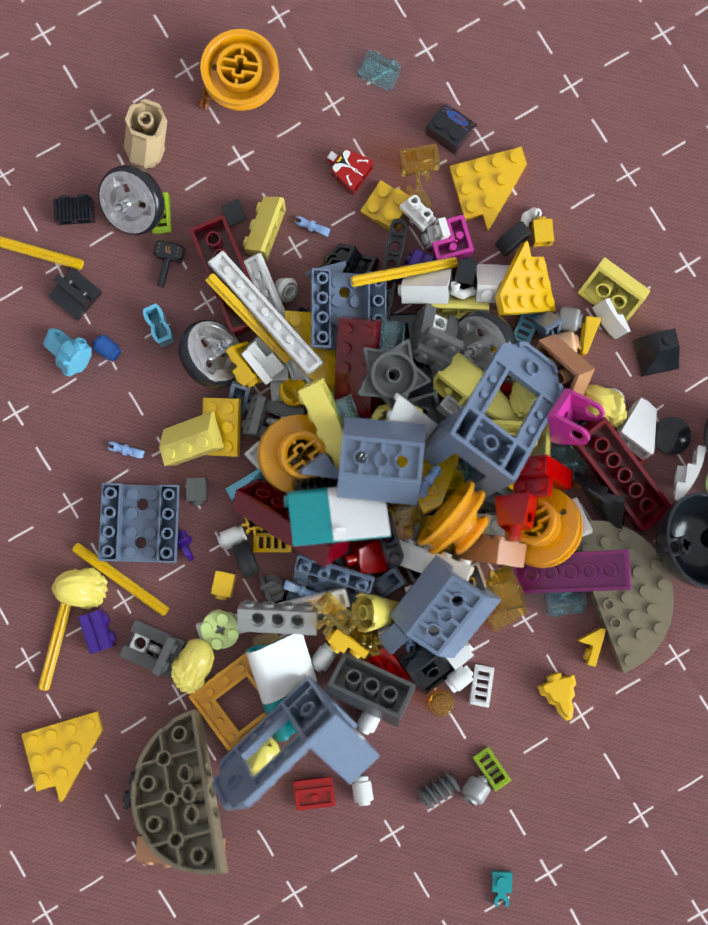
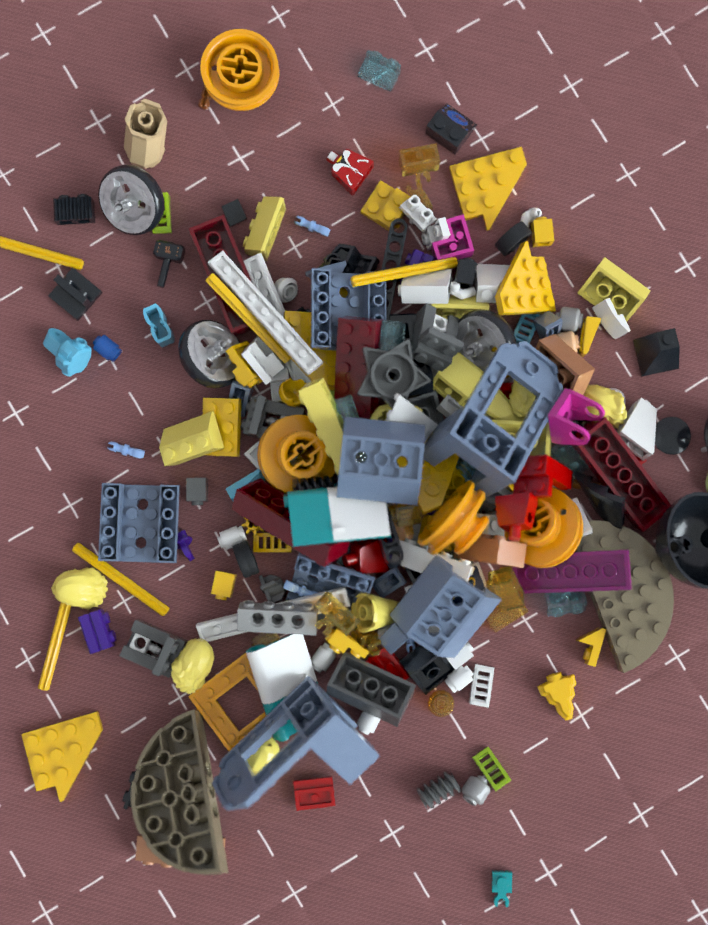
yellowish green plate [200,609,240,650] -> none
sand blue slope [298,453,339,479] -> none
white brick [352,776,374,806] -> none
light blue piece [419,465,442,499] -> none
white slope [673,445,706,500] -> none

